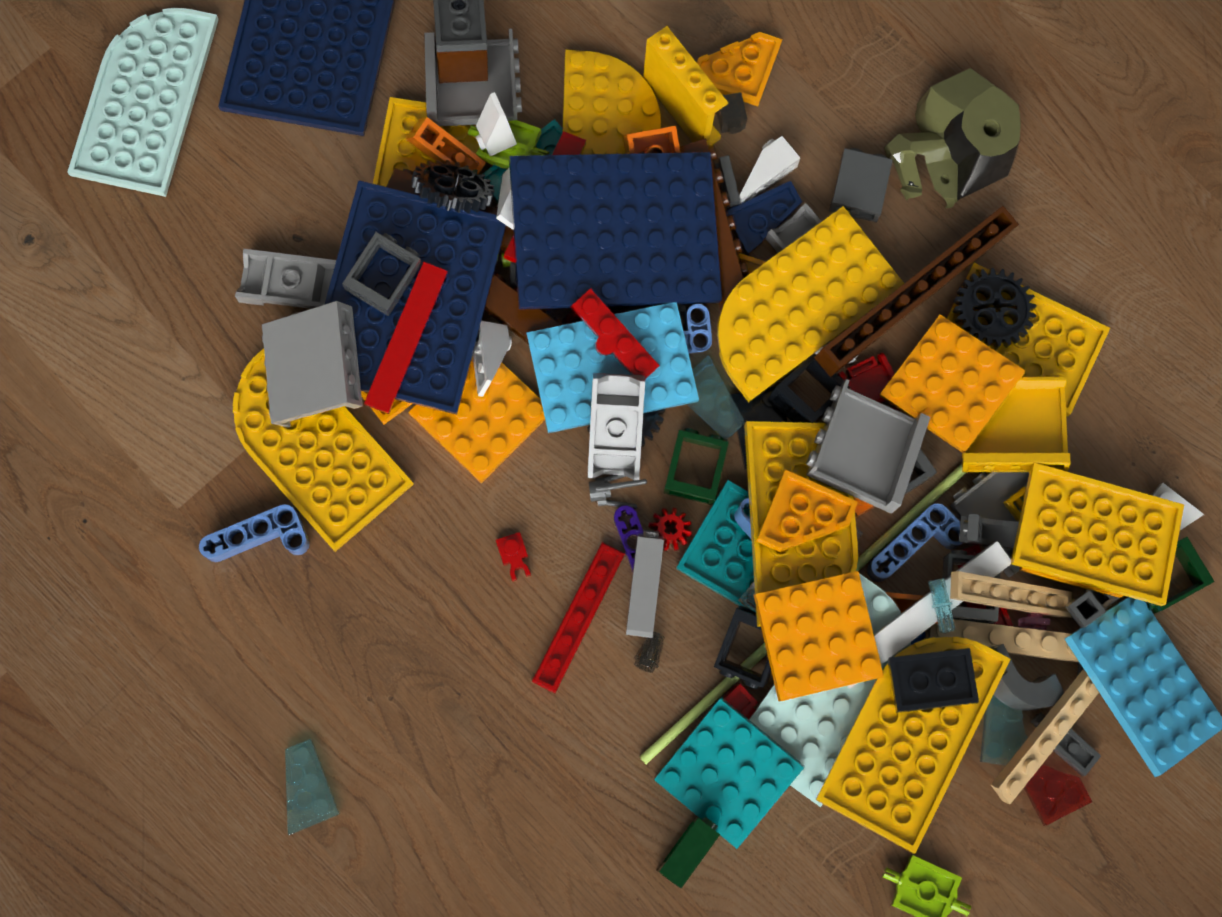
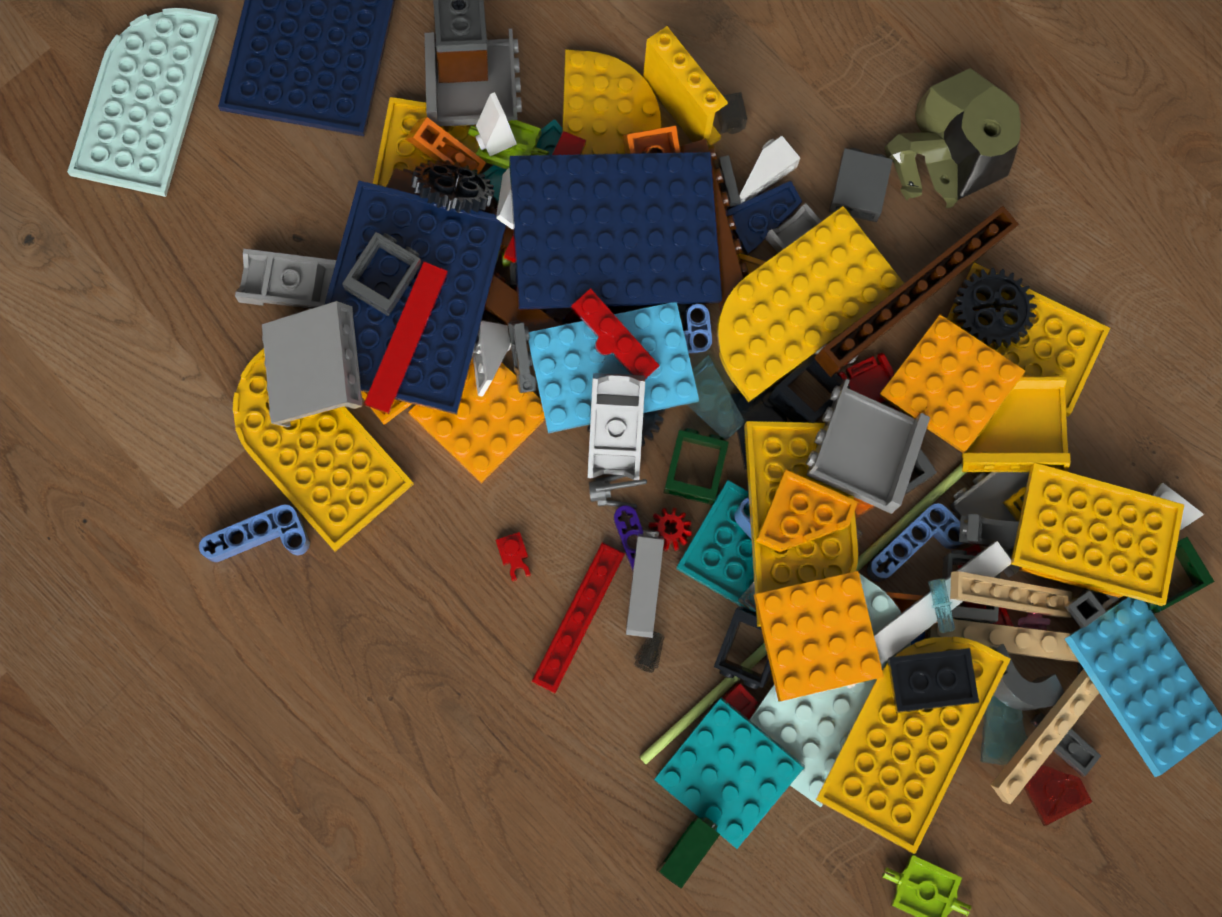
clear light blue wing [285,739,340,836] -> none
light orange plate [696,32,783,107] -> none
none -> dark grey hinge [508,320,536,393]

